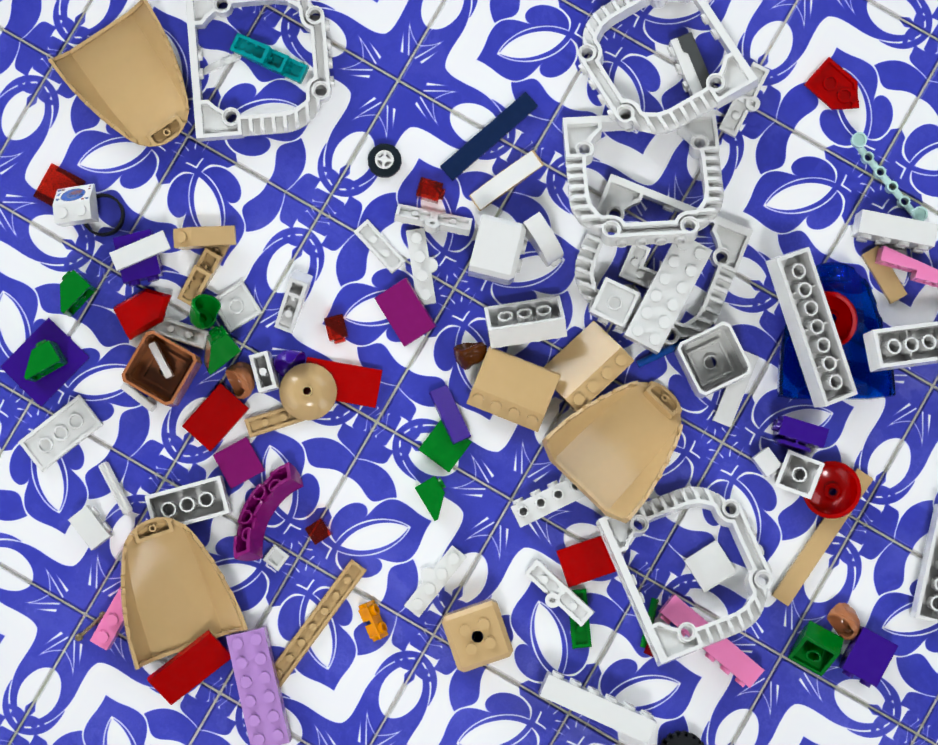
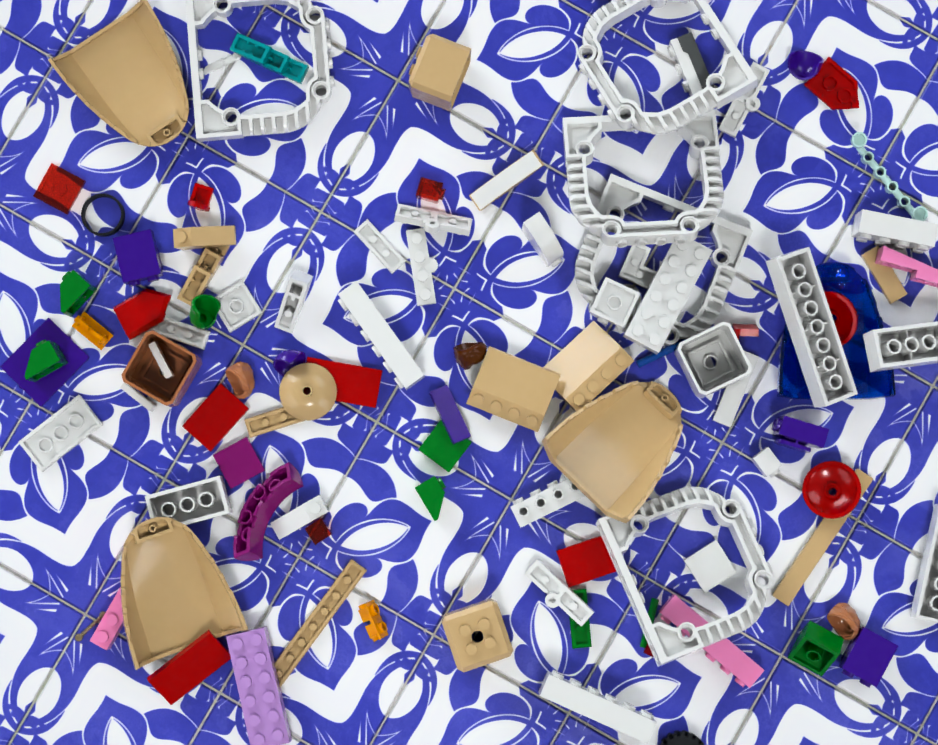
white slope [53,183,99,227] -> none
white brick [68,505,113,550] -> none
white axle [98,461,133,515] -> none
white tile [109,230,171,271] -> none
green slope [203,325,241,375] -> none
white brick [249,350,280,394] -> none
white tile [263,544,290,571] -> none
clear red brick [324,314,349,344] -> none
black wheel [368,143,402,178] -> none
magenta tile [374,278,437,347] -> none
white hinge [404,545,467,617] -> none
dark blue tile [440,92,538,181] -> none
white plate [468,214,528,286] -> none
white brick [484,295,567,349] -> none
white slope [774,449,825,500] -> none
none -> light orange hinge [72,311,114,350]
none -> red tile [187,183,214,212]
none -> white slope [270,495,330,540]
none -> white brick [337,281,425,390]
none -> tan plate [409,34,471,112]
none -> tile [732,324,759,340]
none -> dark purple helmet [788,50,824,81]

